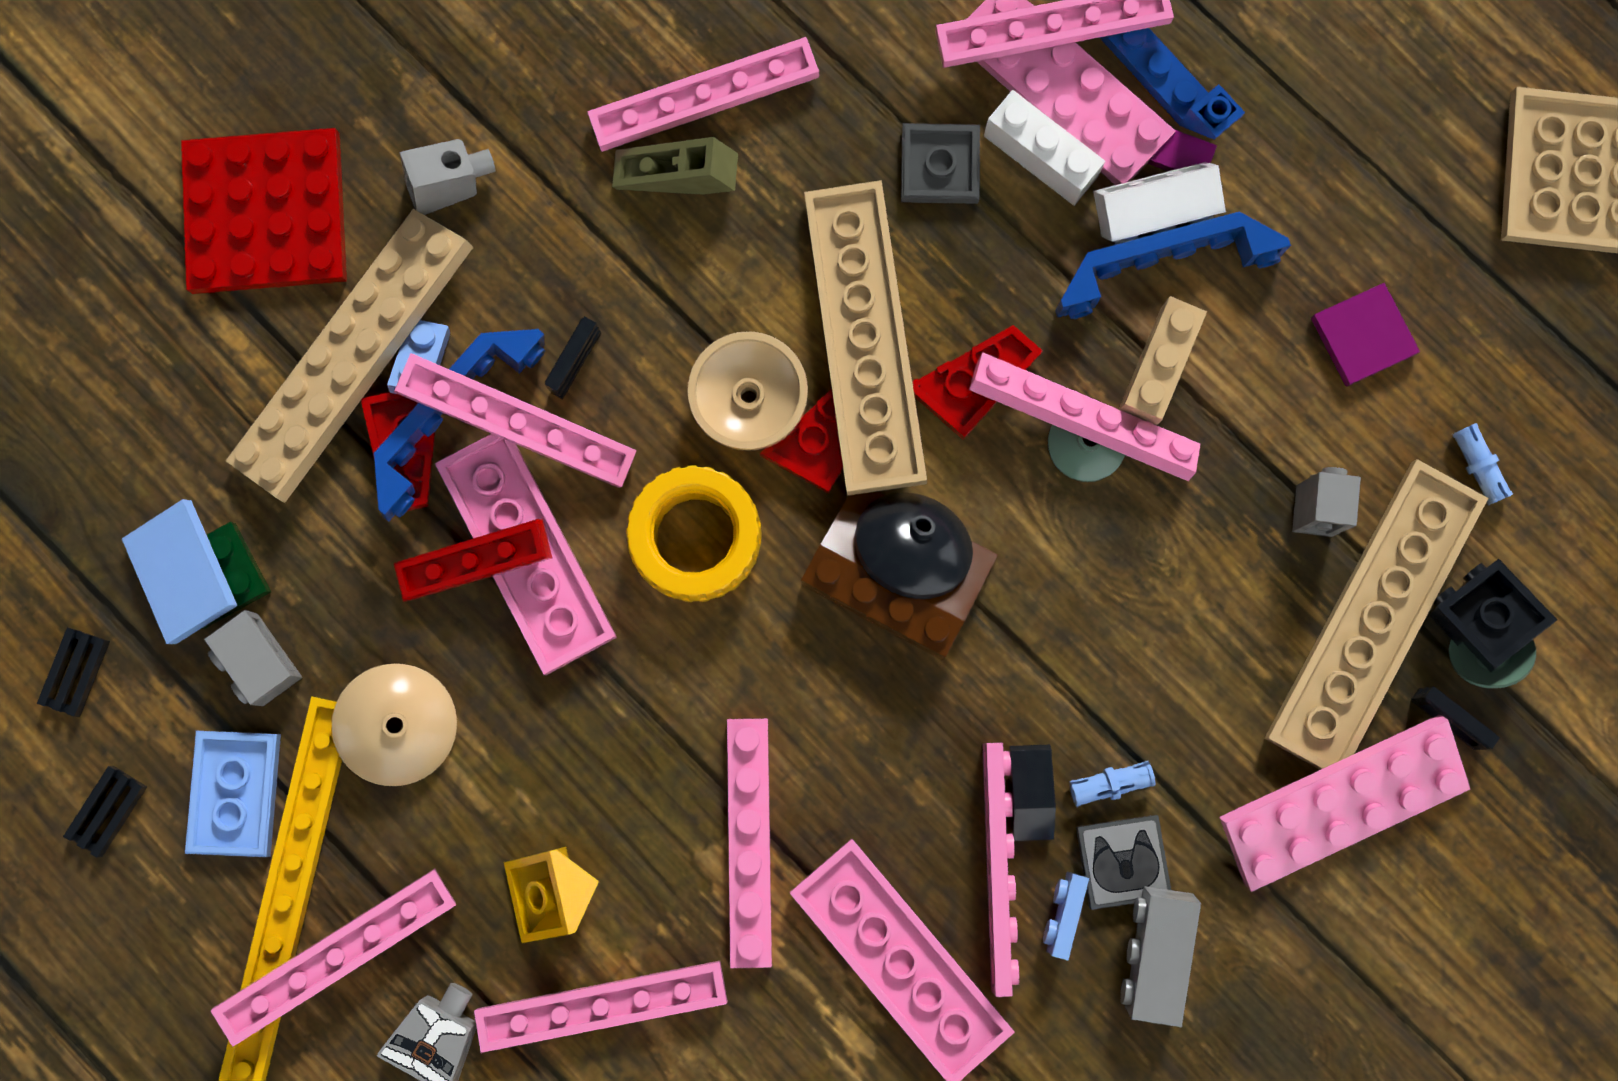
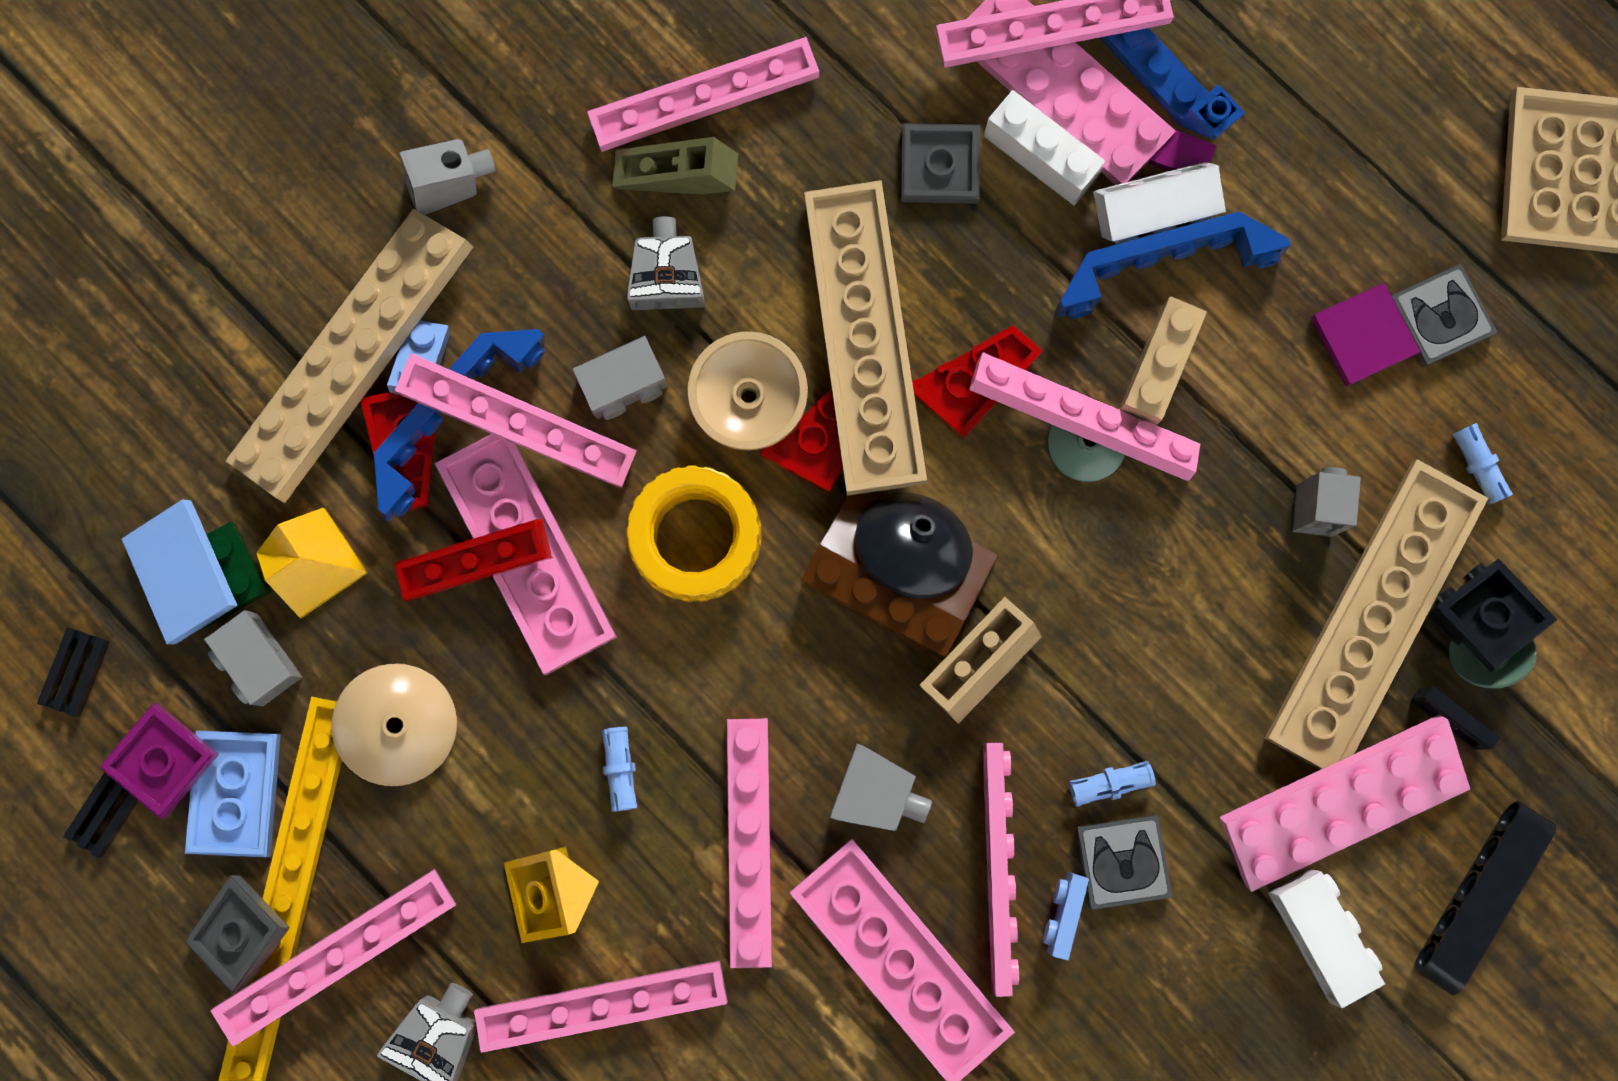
red plate [181,128,347,294] -> none
black tile [544,316,601,400] -> none
black slope [1008,744,1056,841] -> none
light grey brick [1120,886,1201,1027] -> none
none -> magenta tile [99,703,219,819]
none -> dark grey tile [185,875,290,995]
none -> yellow slope [257,508,368,618]
none -> light grey brick [573,336,668,420]
none -> light blue pin [601,727,638,812]
none -> torso [627,216,705,310]
none -> light grey torso [830,743,932,831]
none -> tan brick [920,597,1042,724]
none -> white brick [1267,869,1385,1008]
none -> tile [1391,264,1498,368]
none -> black beam [1414,801,1556,995]

